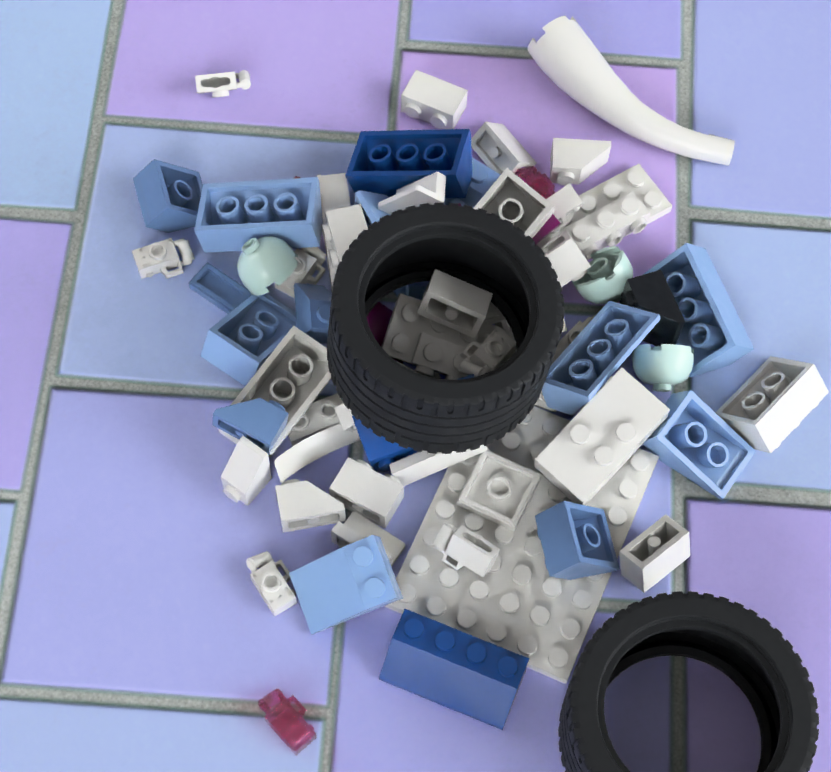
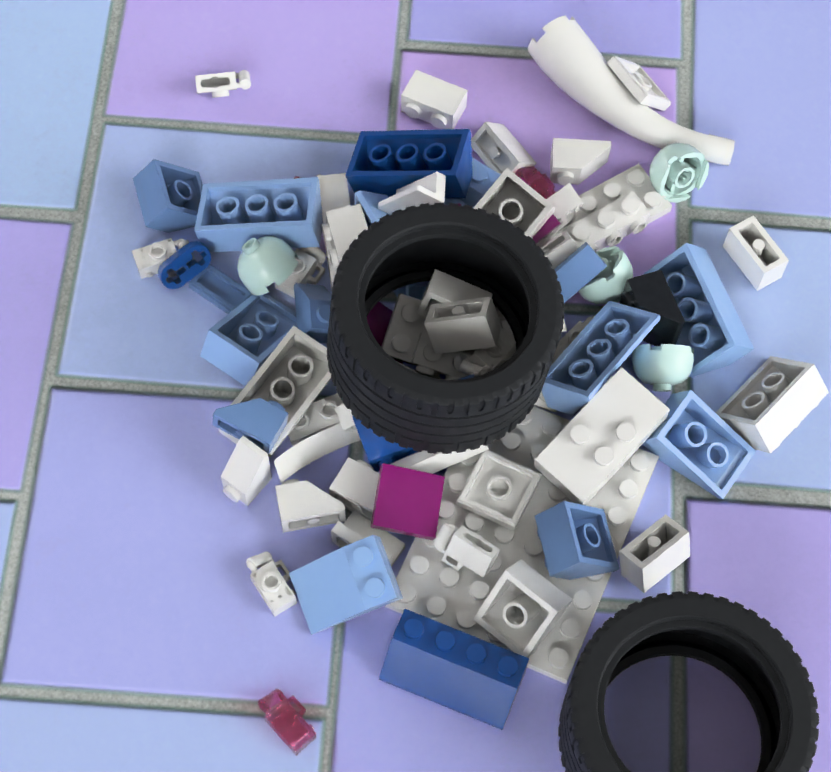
none -> blue beam [158,241,211,289]
none -> magenta tile [371,463,445,540]
none -> white brick [424,297,502,354]
none -> white slope [473,559,573,658]
none -> medium blue tile [555,242,607,303]
none -> white tile [606,56,671,111]
none -> light aqua cylinder [649,143,709,203]
none -> white brick [723,215,789,291]

